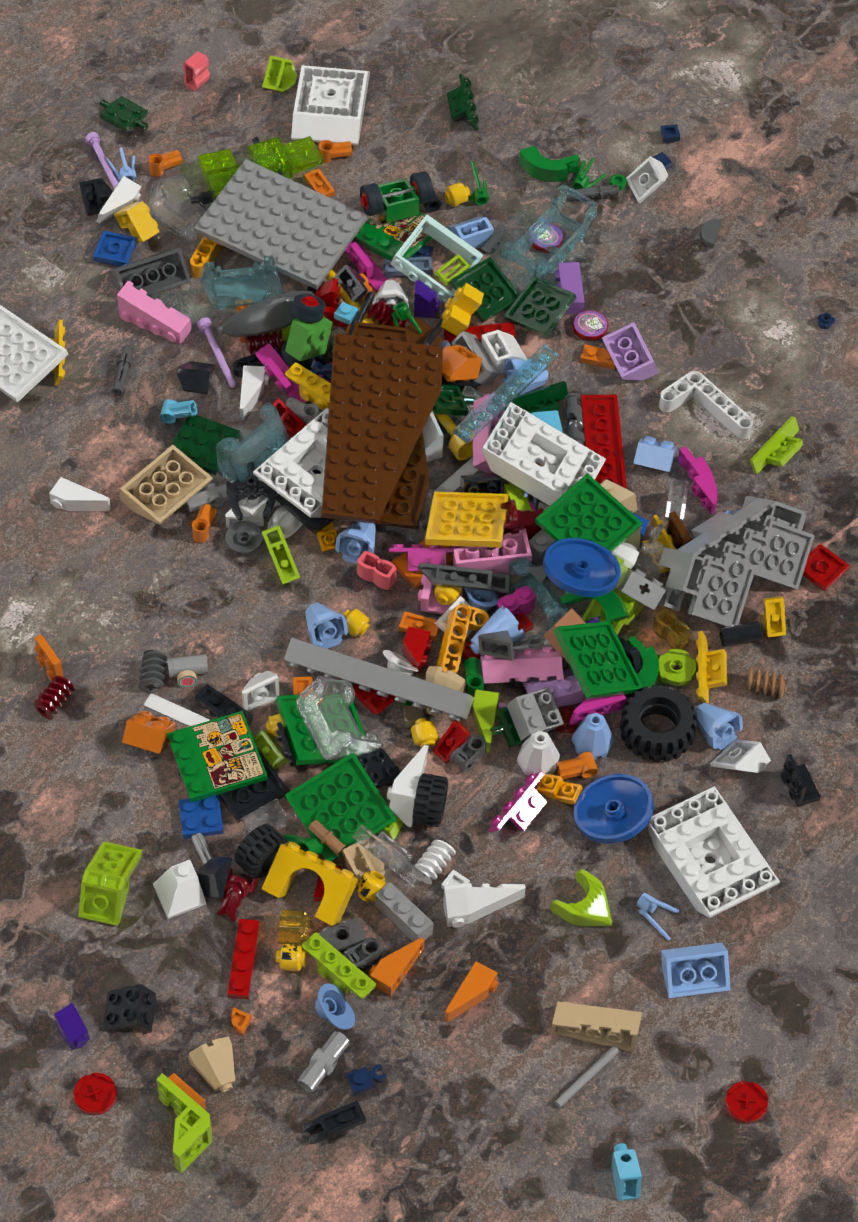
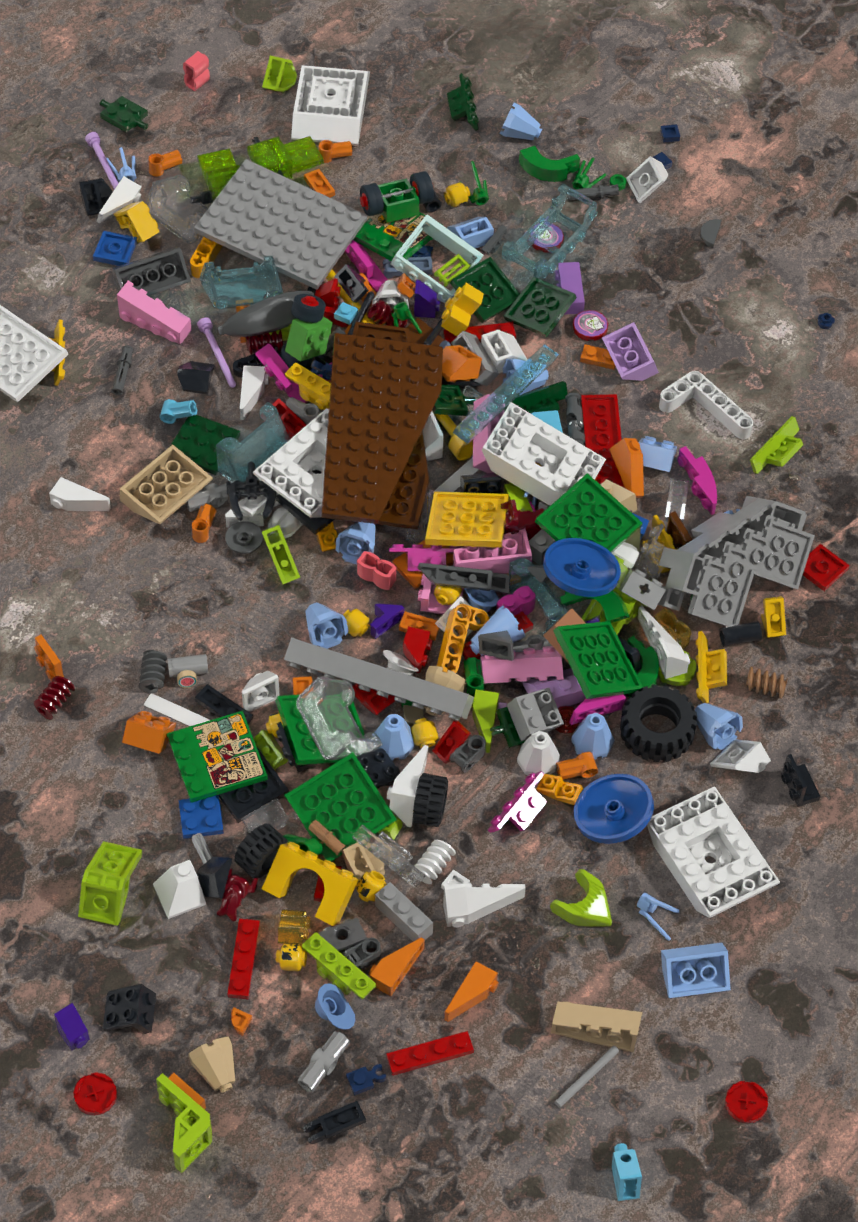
none -> dark purple slope [370,604,404,639]
none -> light blue cone [373,714,414,760]
none -> red plate [386,1031,474,1076]
none -> orange plate [397,273,416,298]
none -> light blue cone [499,102,542,140]
none -> orange slope [610,438,644,498]
none -> white wedge [638,606,690,679]

